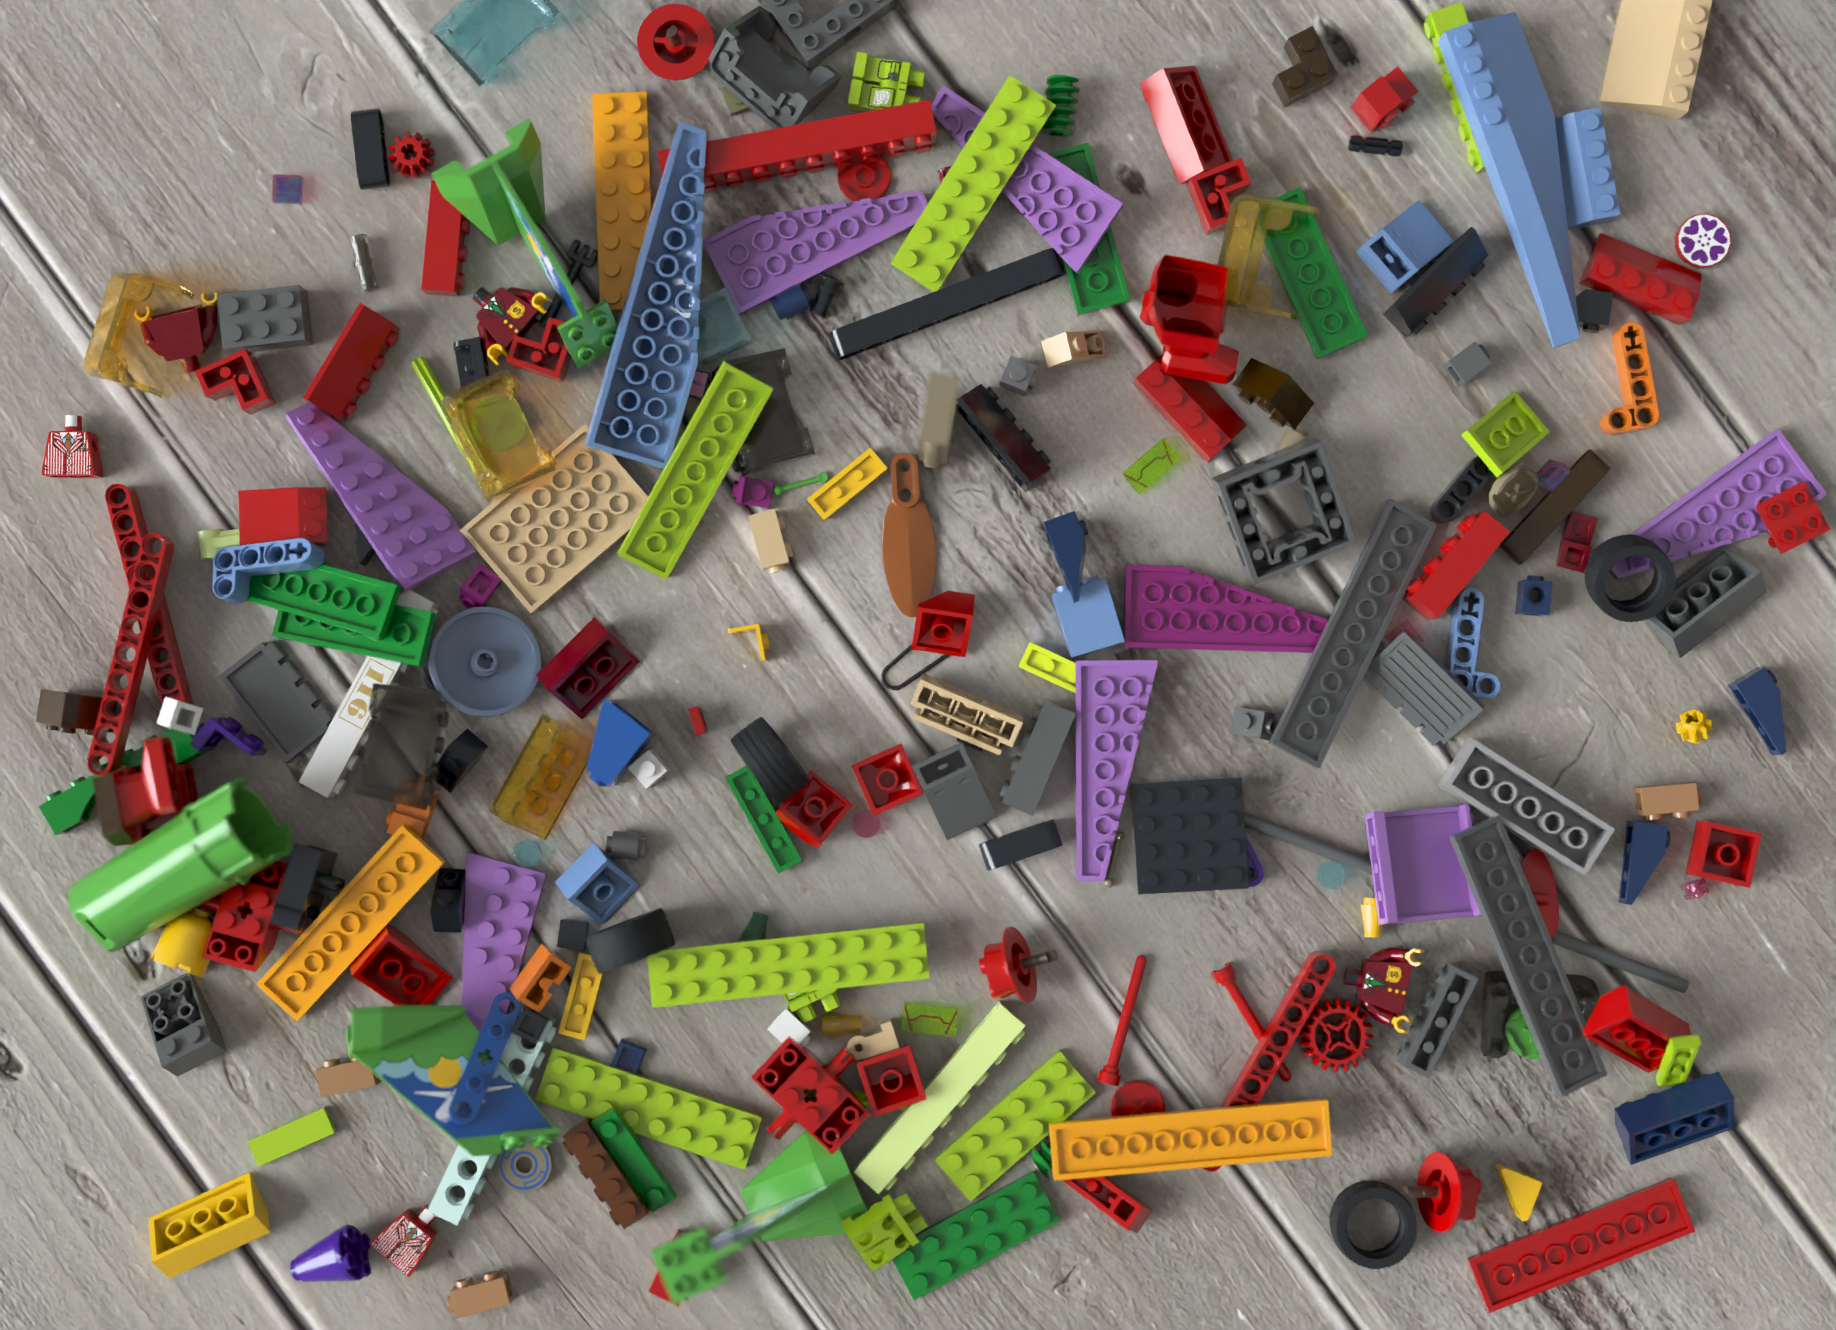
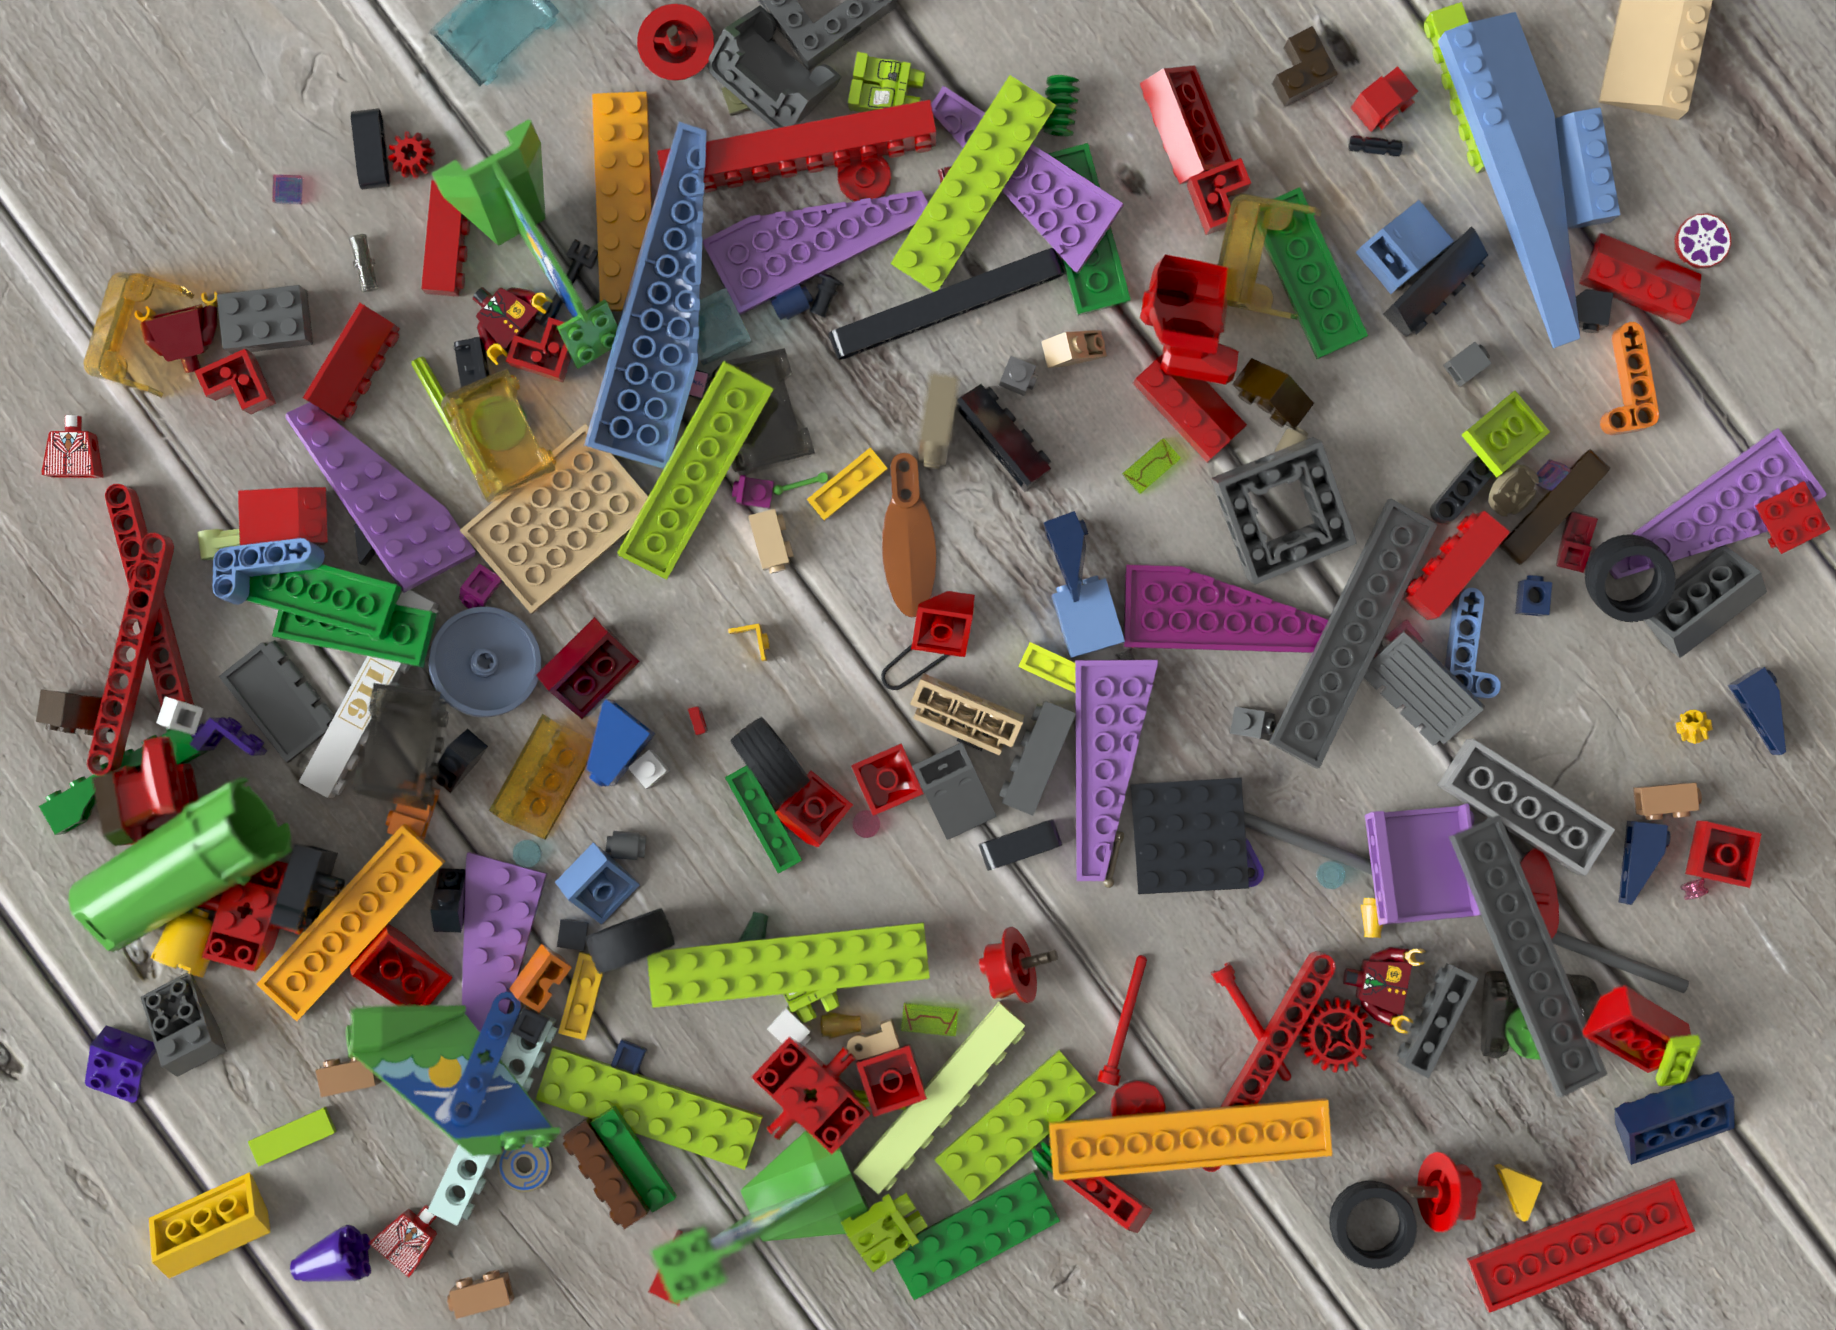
none -> dark purple bracket [85,1025,156,1103]

